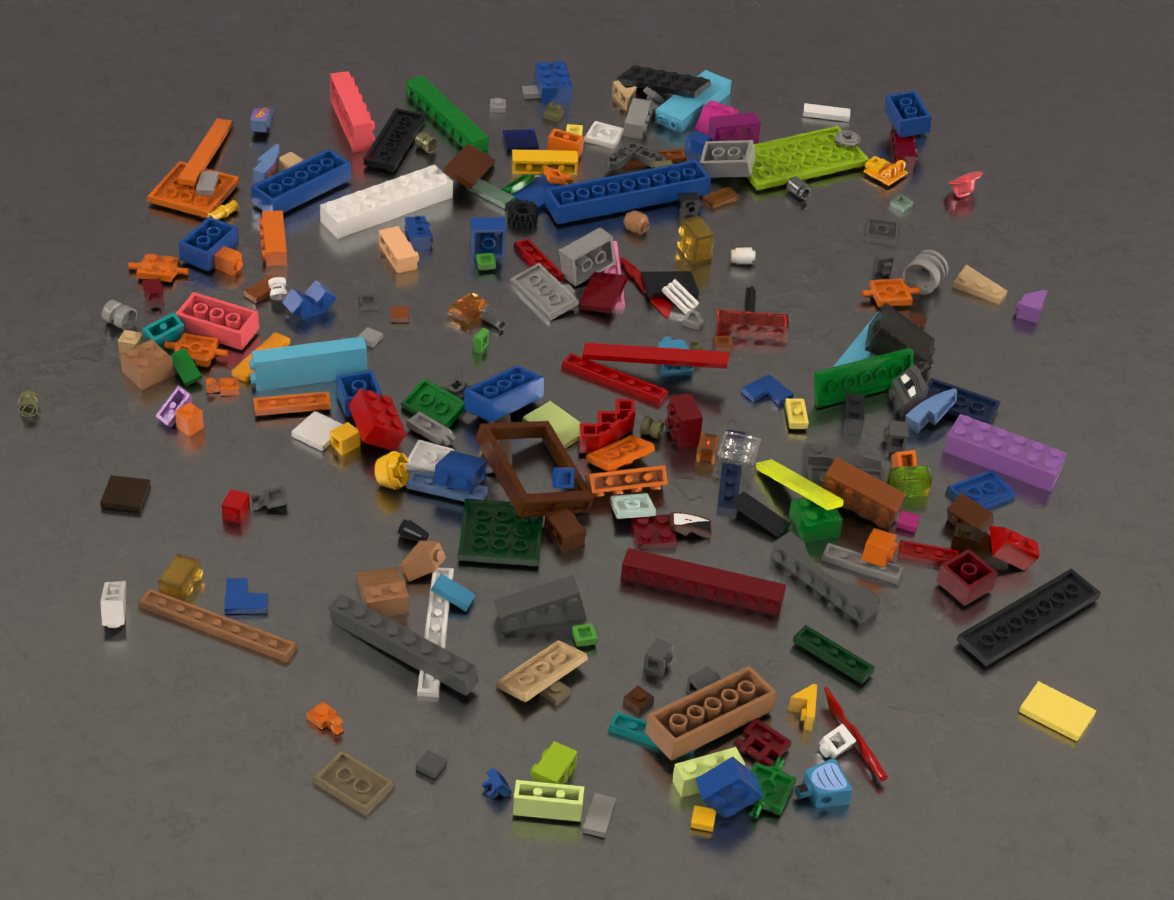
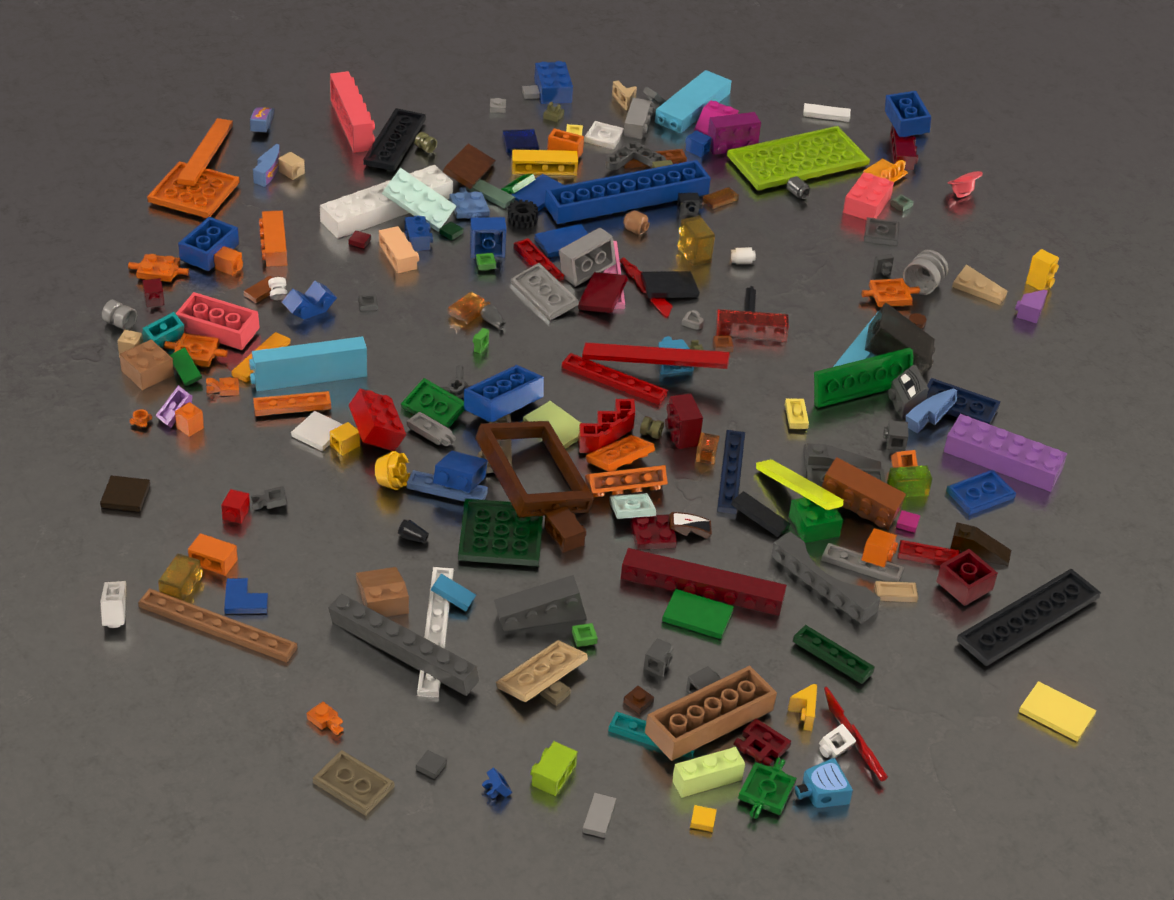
olive wheel [18,390,38,417] -> none
light grey tile [196,171,219,196] -> none
yellow pin [207,200,239,220] -> none
blue brick [251,149,351,213] -> none
blue brick [336,370,382,417] -> none
light grey tile [358,327,383,348] -> none
dark orange tile [391,306,409,323] -> none
medium nougat slope [399,541,446,582] -> none
green brick [405,75,489,152] -> none
white tile [406,440,454,475] -> none
yellowish green brick [513,780,584,822] -> none
orange plate [544,167,573,185] -> none
blue tile [551,467,575,488] -> none
black plate [617,65,711,98] -> none
white tile [662,279,699,315] -> none
blue brick [696,757,763,819] -> none
light grey brick [700,140,756,178] -> none
clear plate [716,431,761,468] -> none
blue tile [741,374,794,405] -> none
light grey gear [835,130,861,148] -> none
black brick [842,393,864,436] -> none
yellow tile [865,156,888,174] -> none
reddish brown brick [947,493,994,532] -> none
red slope [989,526,1040,571] -> none
none -> orange plate [129,409,153,427]
none -> orange brick [188,533,238,576]
none -> dark red tile [349,230,371,249]
none -> light aqua plate [382,168,456,232]
none -> dark green tile [439,222,464,240]
none -> medium blue plate [449,187,490,219]
none -> blue tile [534,224,588,258]
none -> green tile [662,589,734,639]
none -> coral brick [843,172,894,220]
none -> tan tile [875,581,918,602]
none -> yellow brick [1026,249,1059,290]

